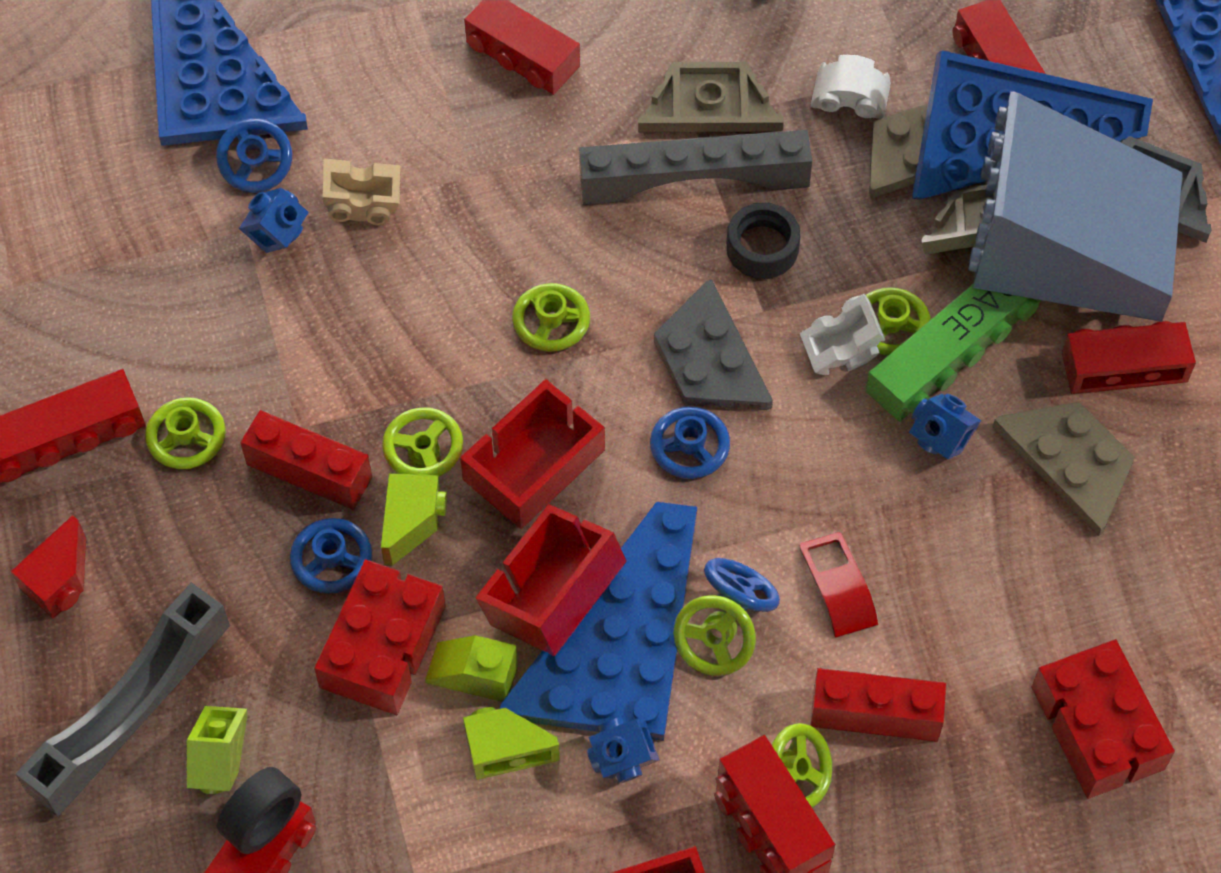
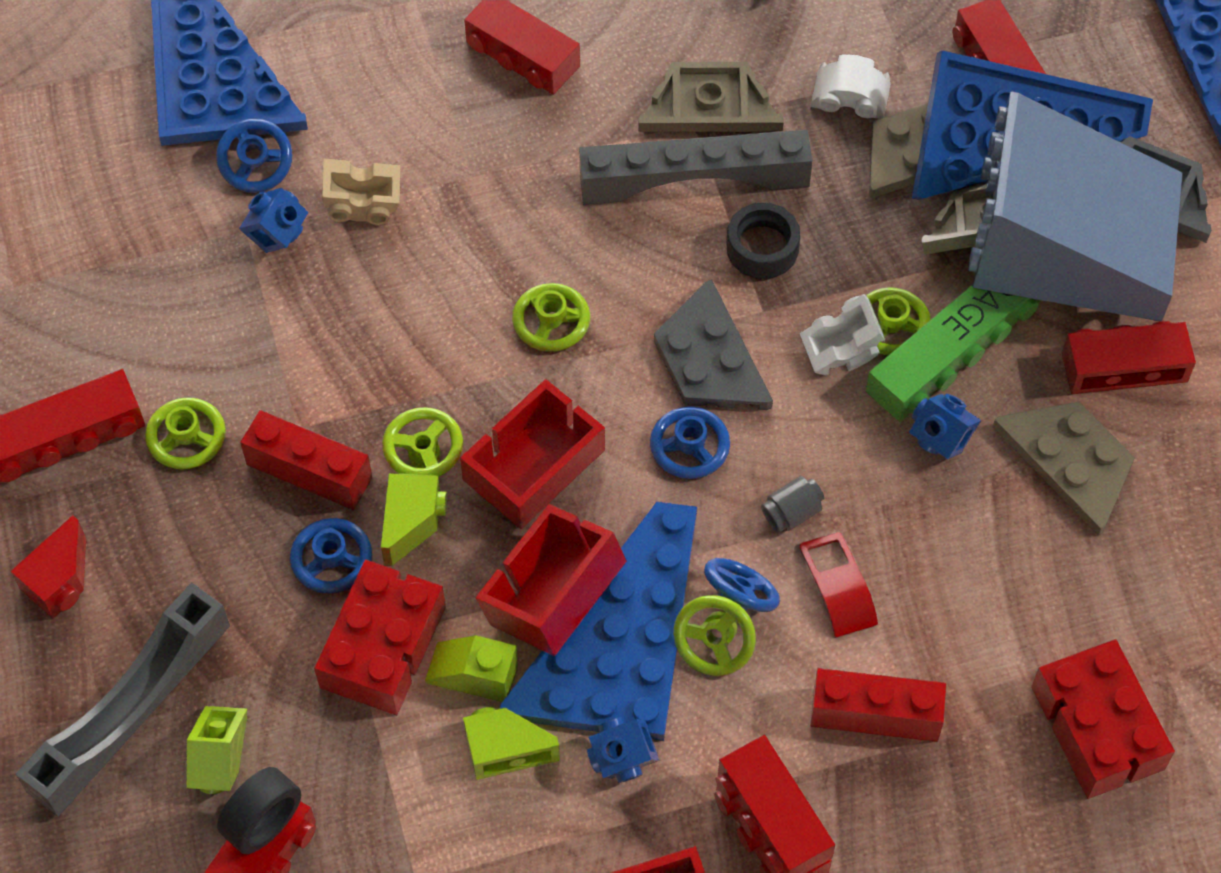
lime piece [772,723,832,808] -> none
none -> dark grey brick [761,476,824,533]

